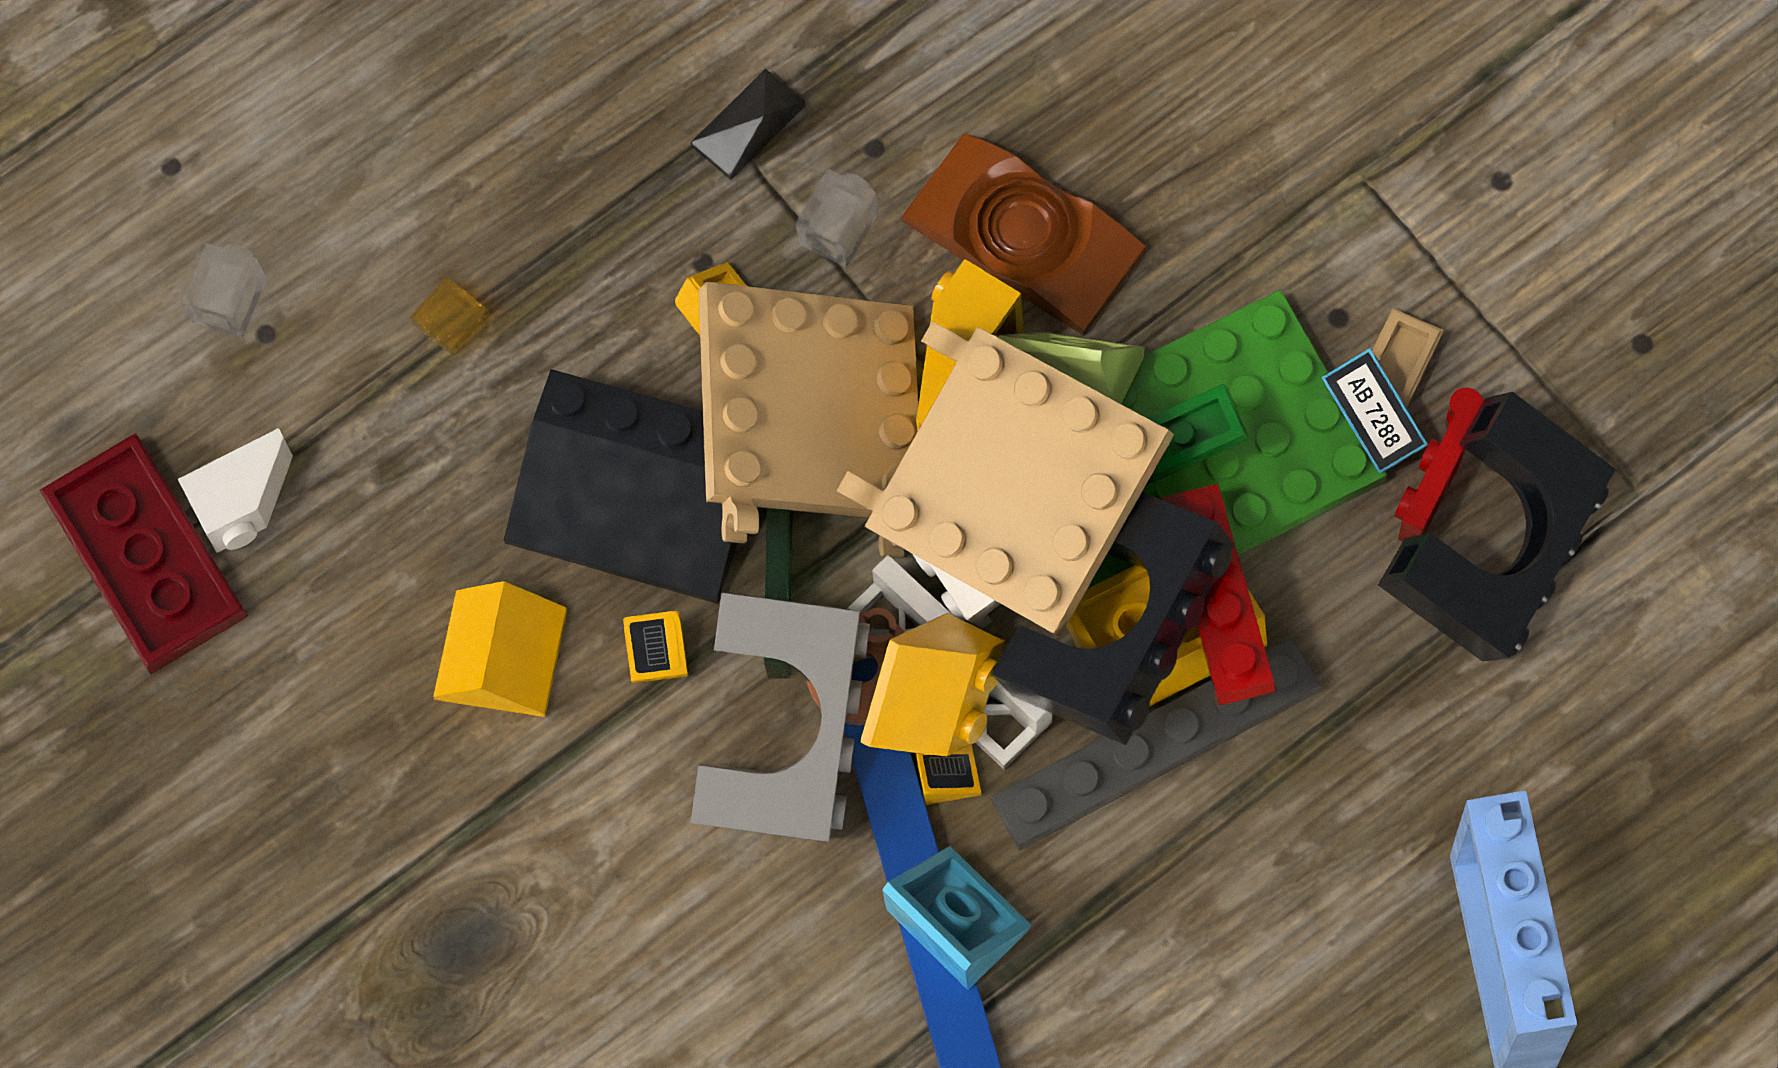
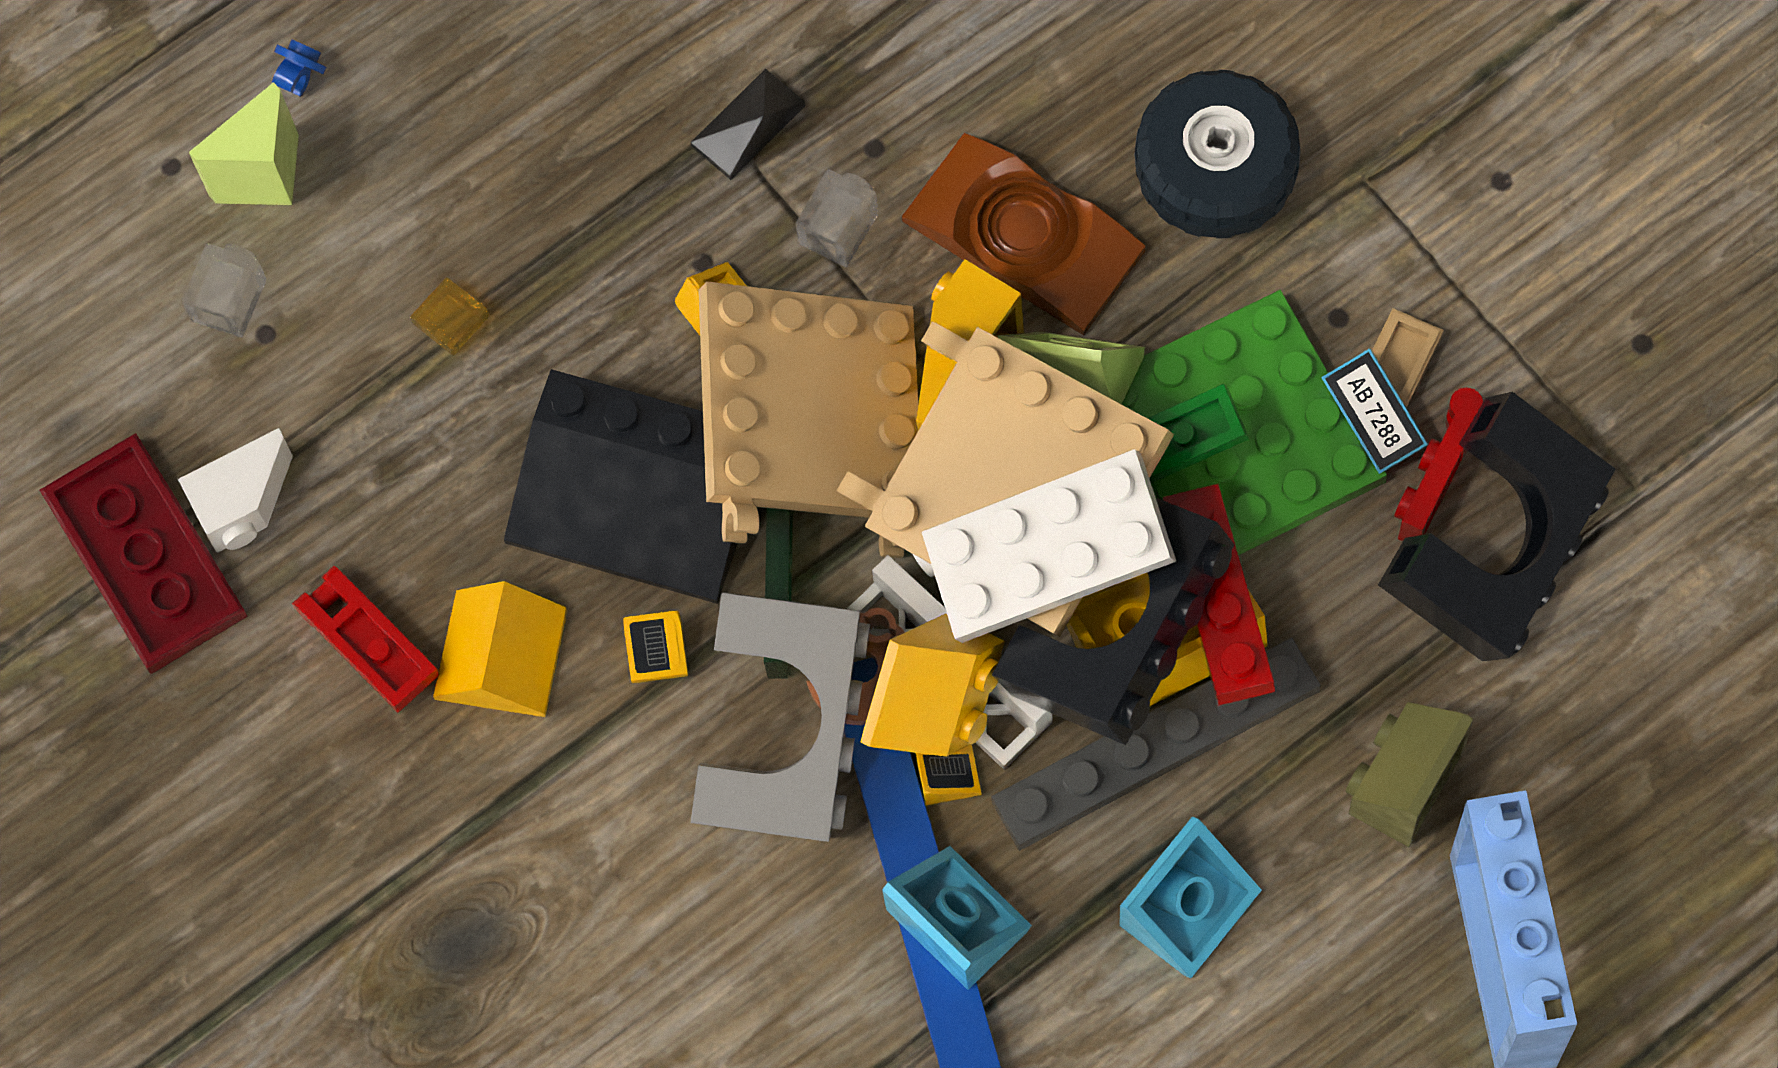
none -> yellowish green slope [189,82,299,205]
none -> blue plate [272,39,327,97]
none -> red plate [292,566,440,713]
none -> white plate [922,449,1176,643]
none -> medium azure slope [1119,816,1262,979]
none -> black wheel [1134,69,1301,239]
none -> olive slope [1345,702,1474,847]

